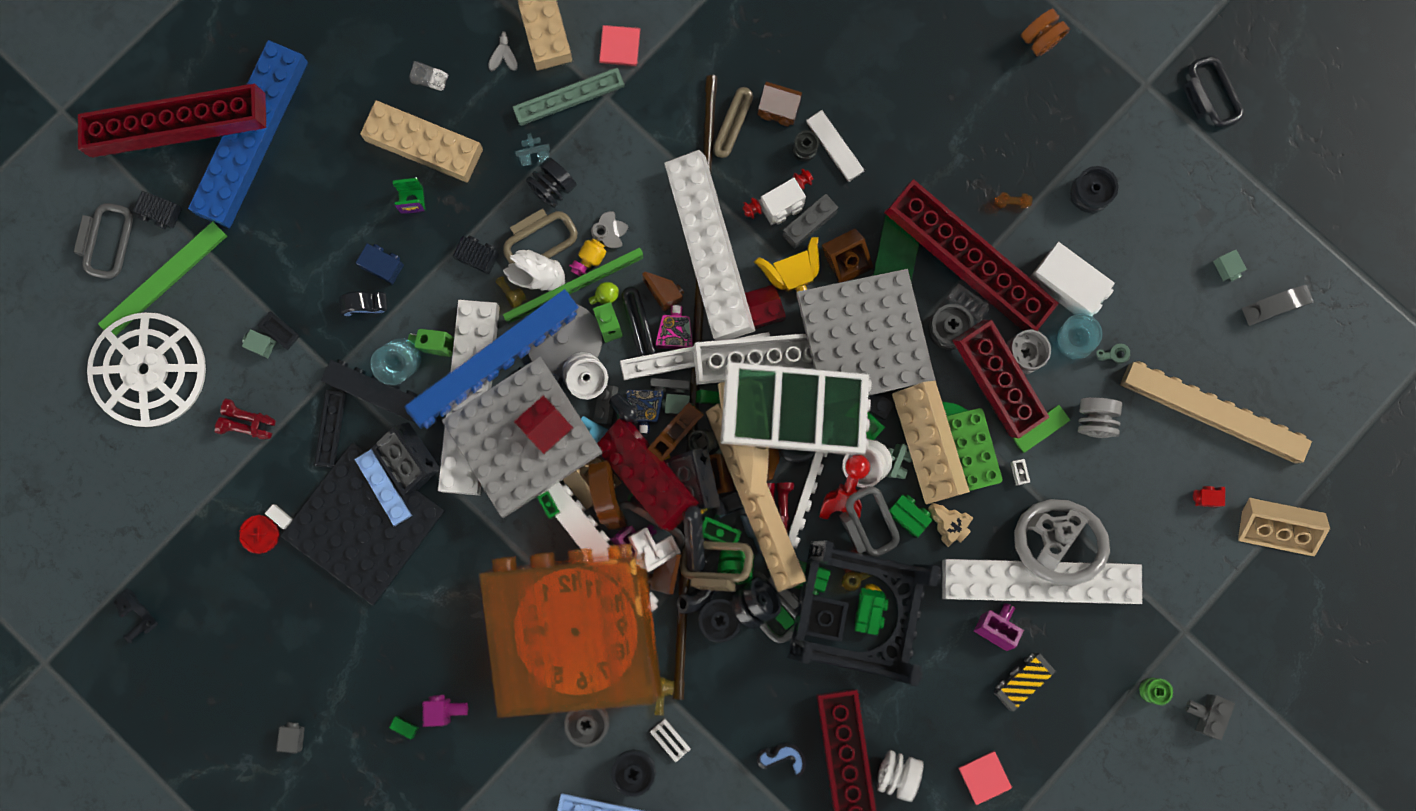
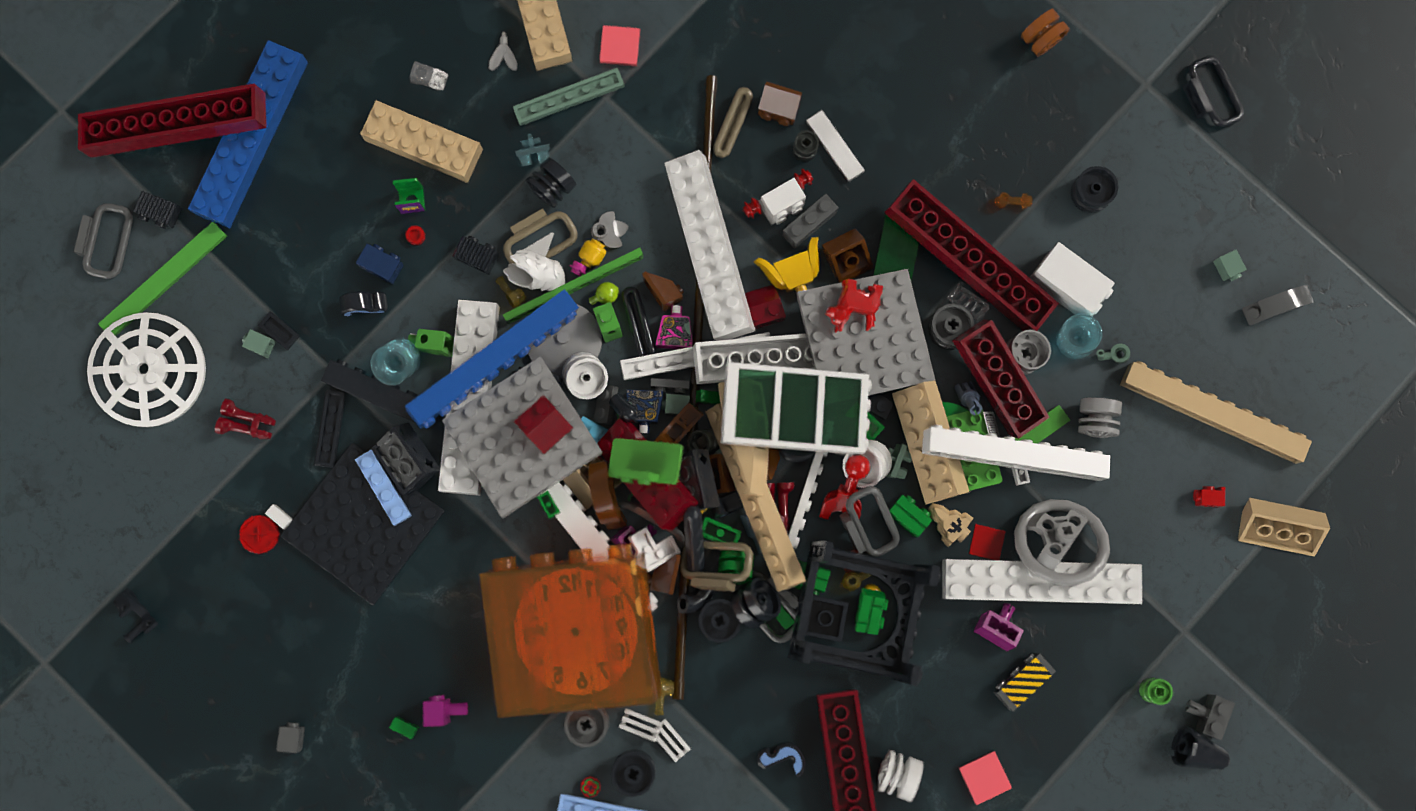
none -> red tile [405,226,425,246]
none -> white sticker [523,233,554,256]
none -> tile [581,776,601,797]
none -> bright green bracket [608,438,683,485]
none -> white tile [619,709,662,742]
none -> red animal [825,279,883,333]
none -> white brick [922,425,1110,481]
none -> sand blue arm [954,381,982,415]
none -> red sticker [969,524,1006,561]
none -> white sticker [983,412,1000,438]
none -> black cone [1171,727,1230,770]

